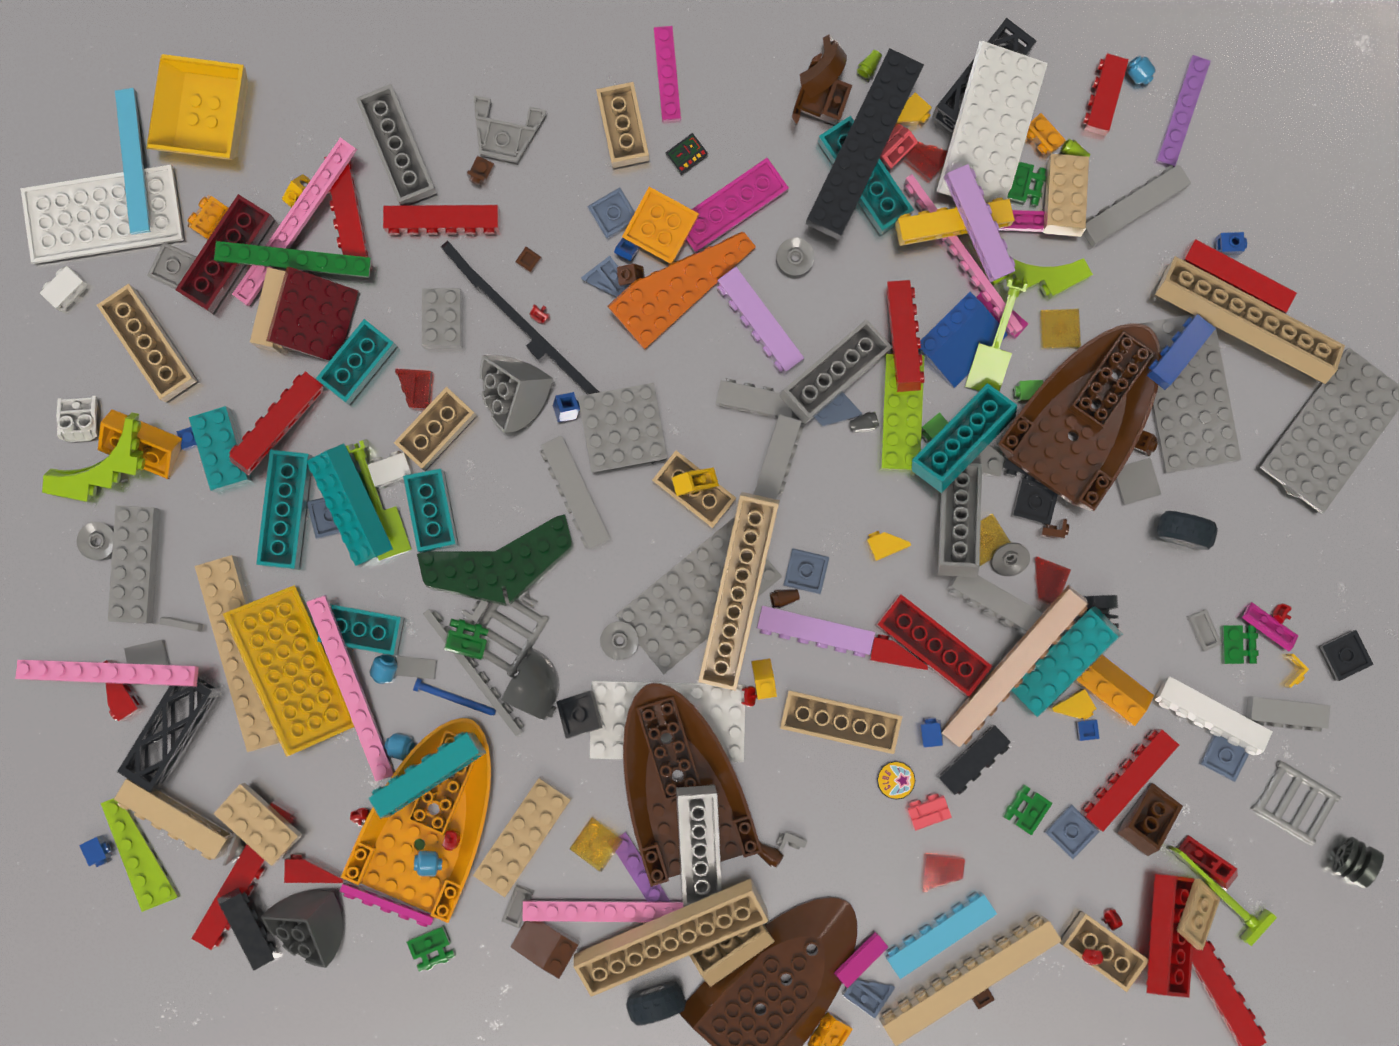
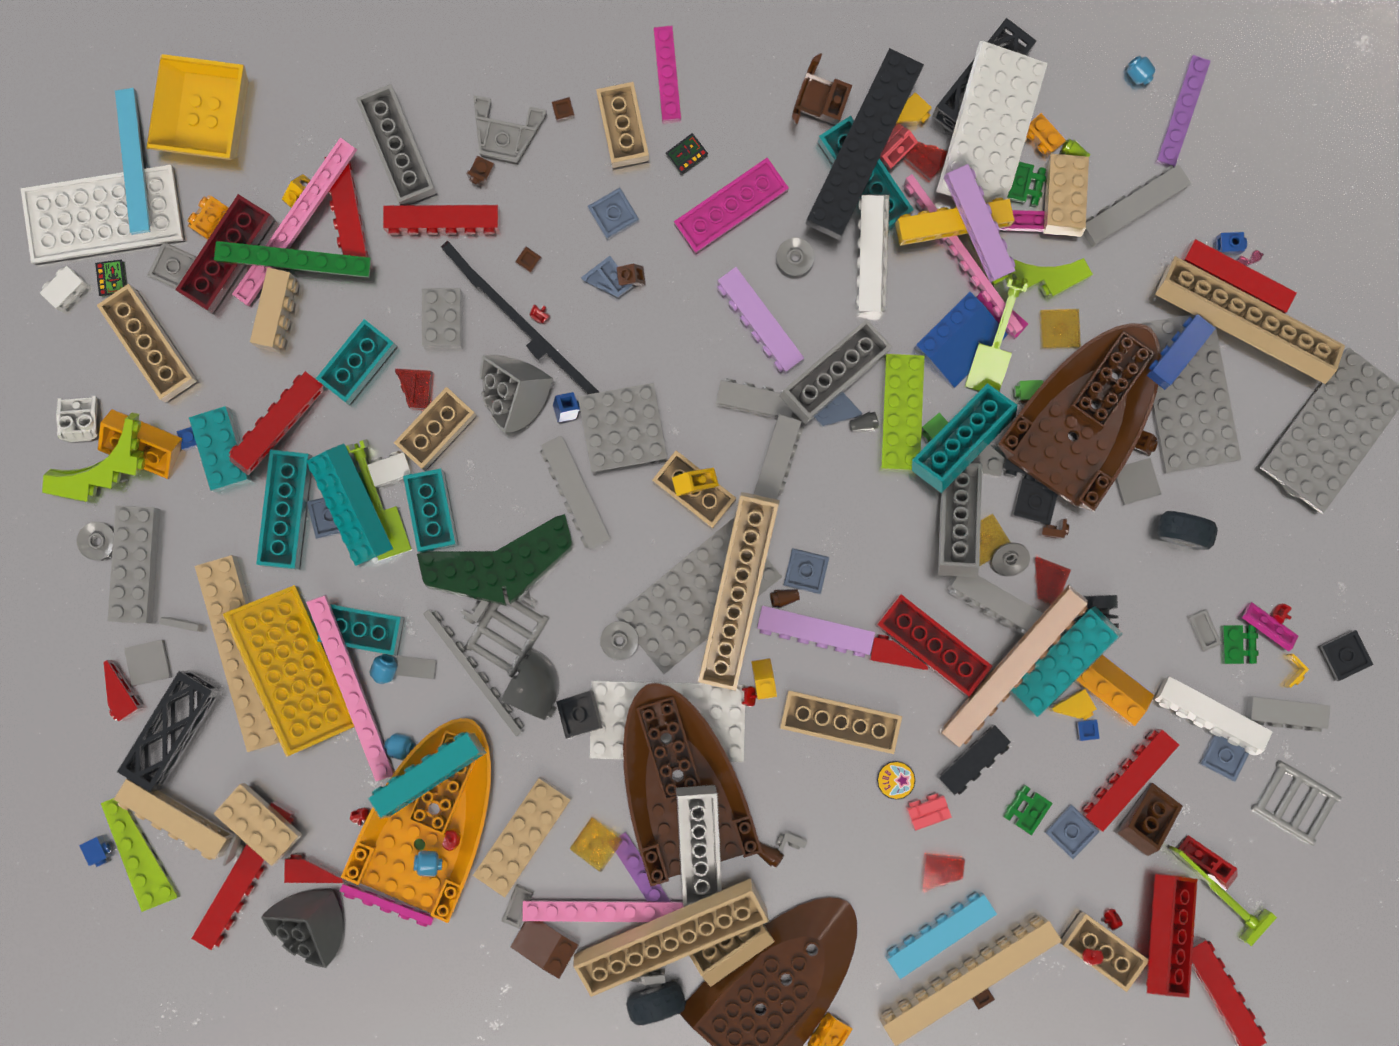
bright pink plate [15,660,199,687] -> none
black brick [217,888,276,971] -> none
dark red plate [266,267,358,361] -> none
green plate [406,926,456,972] -> none
blue bar [413,678,496,716] -> none
green plate [444,619,489,660] -> none
orange wing [607,232,756,349] -> none
blue plate [614,238,639,261] -> none
light orange plate [622,187,700,264] -> none
reddish brown arch [799,35,847,99] -> none
dark pink tile [834,933,888,988] -> none
sand blue wing [842,980,896,1019] -> none
lime cone [857,50,882,79] -> none
yellow slope [866,531,912,562] -> none
red brick [887,280,924,392] -> none
blue brick [921,717,943,748] -> none
red brick [1083,53,1129,136] -> none
tan tile [1177,878,1220,950] -> none
pearl dark grey wheel [1332,837,1384,888] -> none
none -> piece [95,259,125,297]
none -> reddish brown tile [552,97,575,121]
none -> light grey wing [630,968,666,987]
none -> white brick [856,194,889,312]
none -> clear pink piece [1237,250,1264,266]

